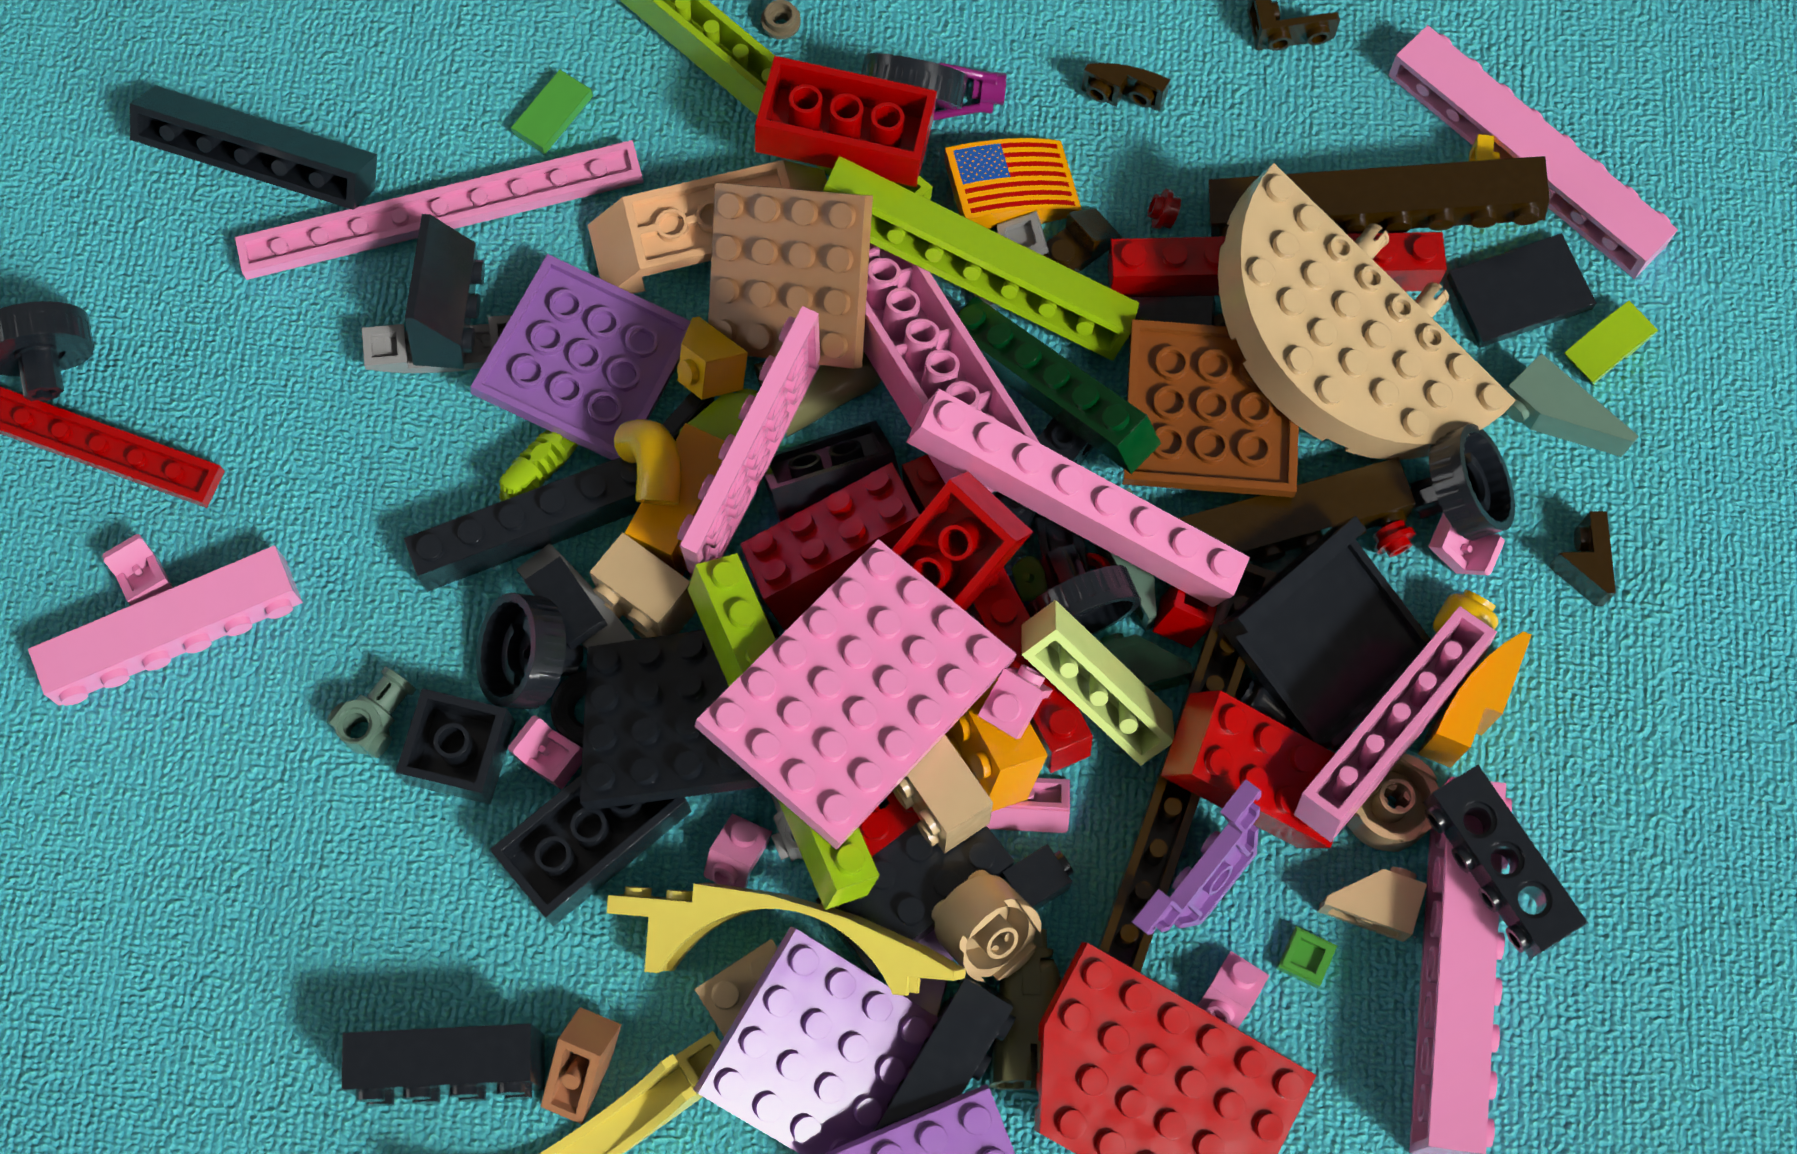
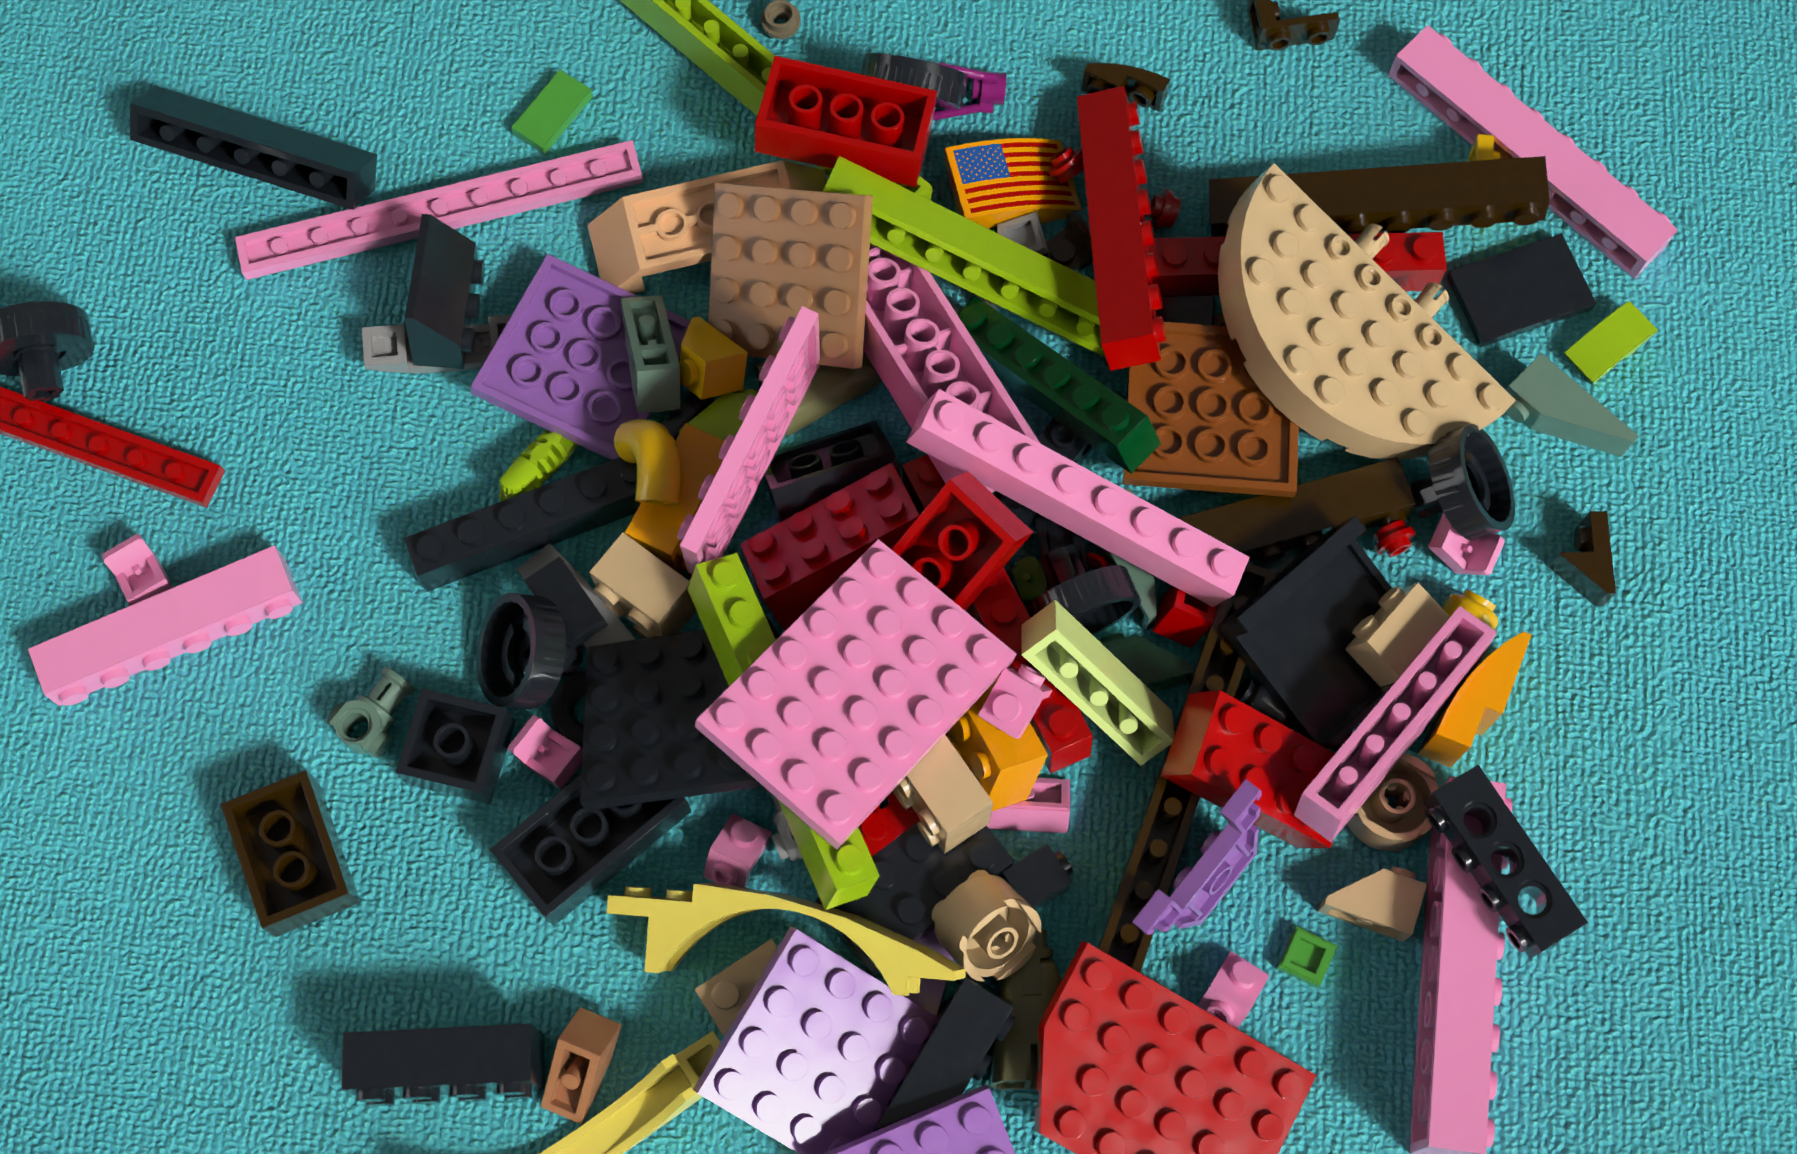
none -> dark brown brick [221,770,361,937]
none -> sand green slope [621,295,680,413]
none -> red plate [1047,146,1084,183]
none -> red brick [1077,86,1167,371]
none -> tan brick [1345,582,1450,687]

